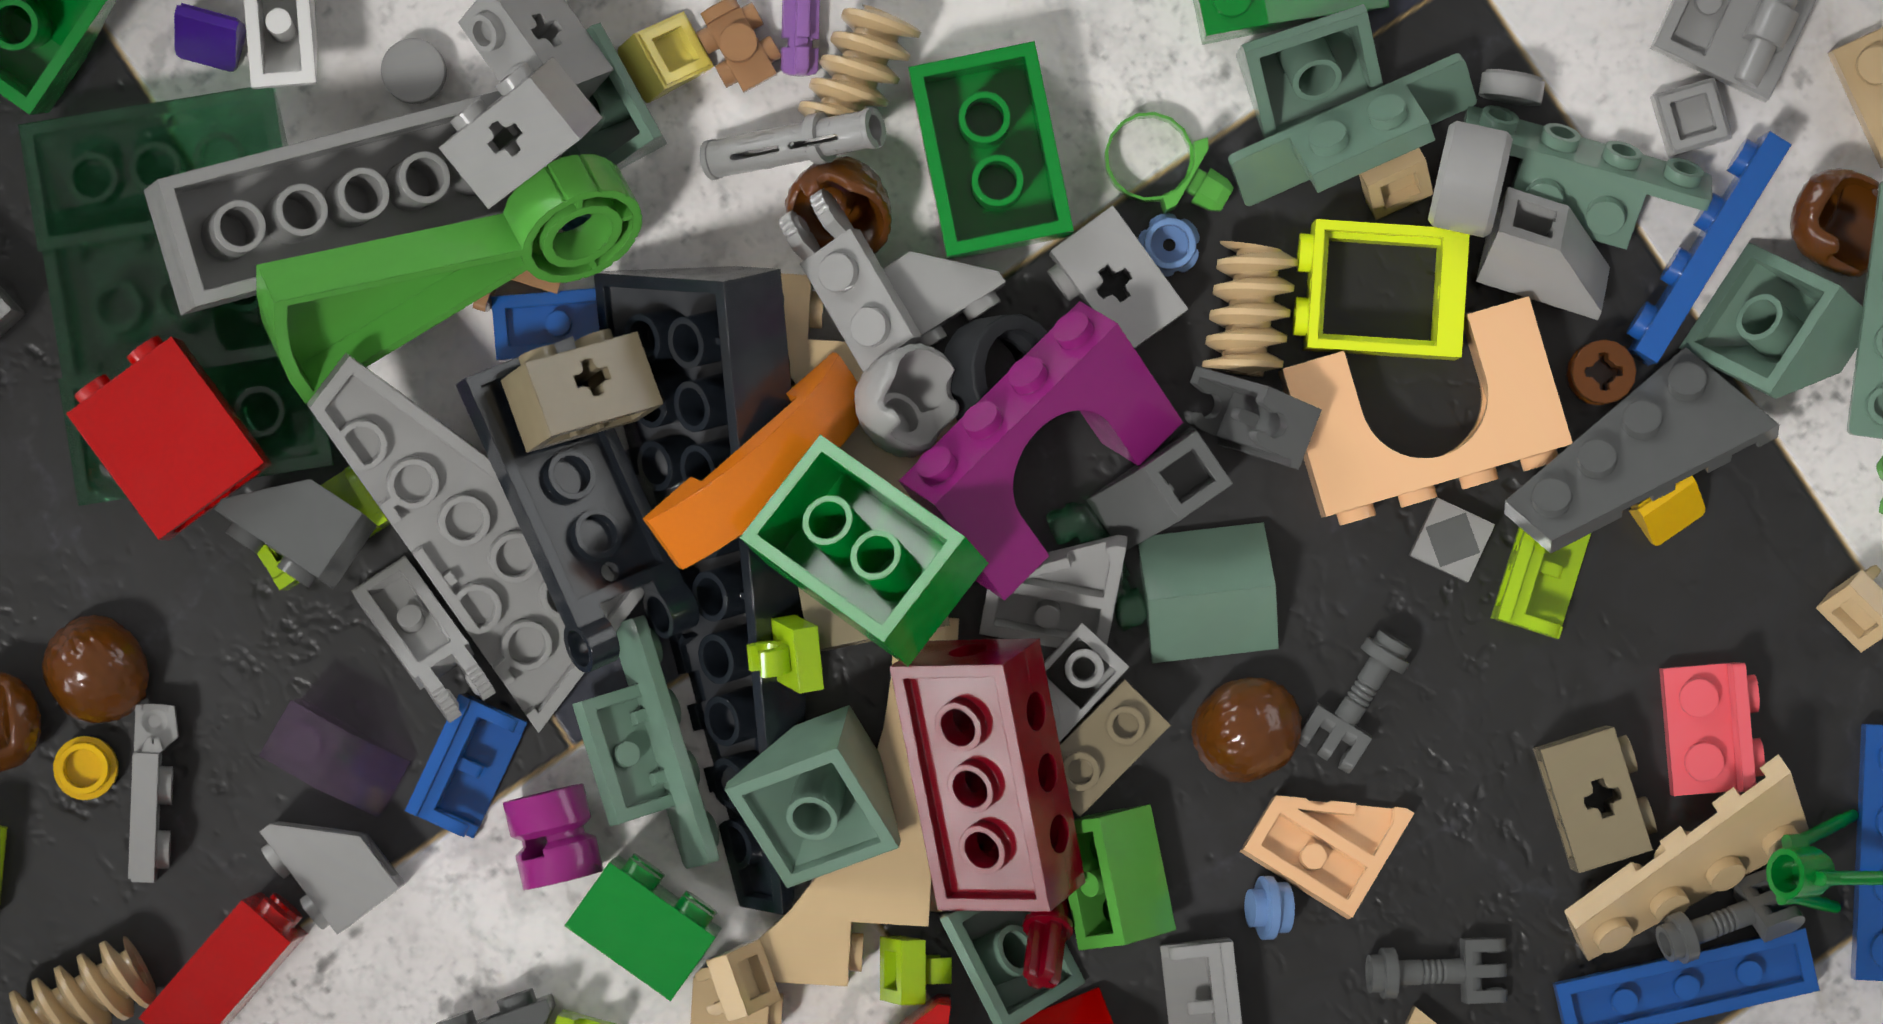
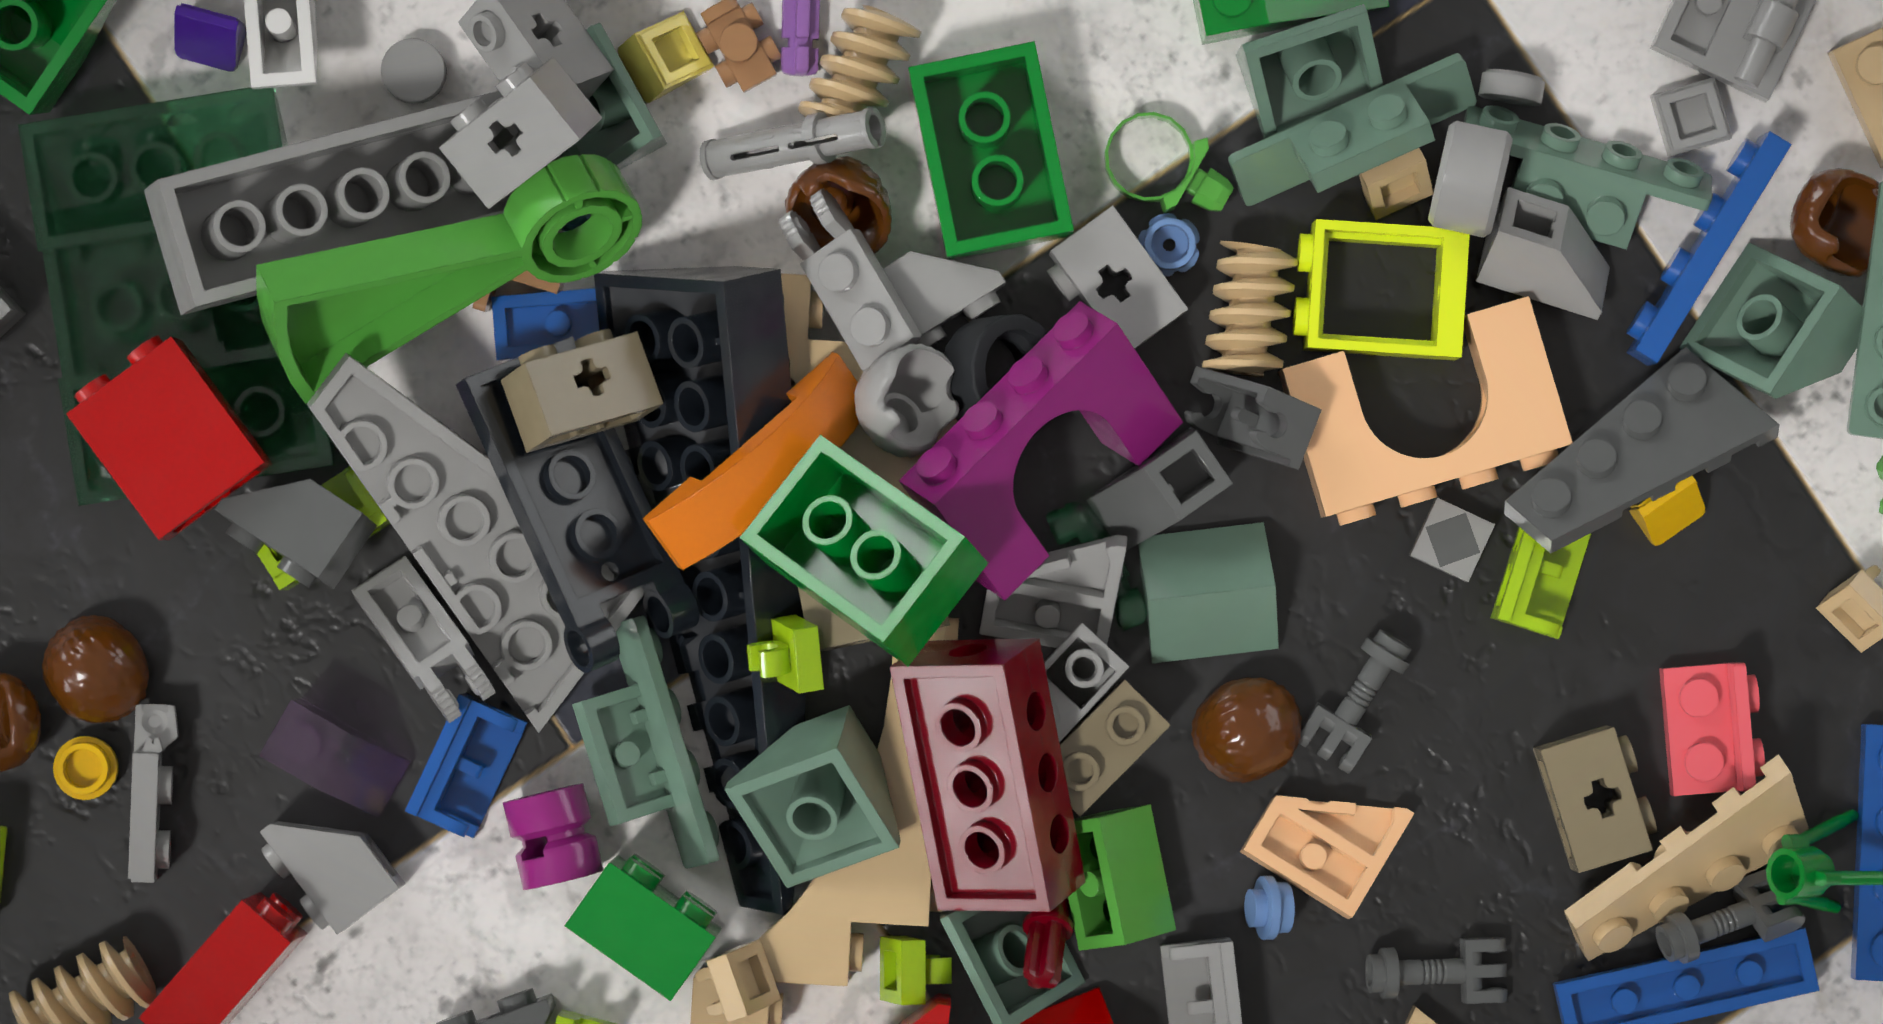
reddish brown wheel [1565,340,1636,406] -> none

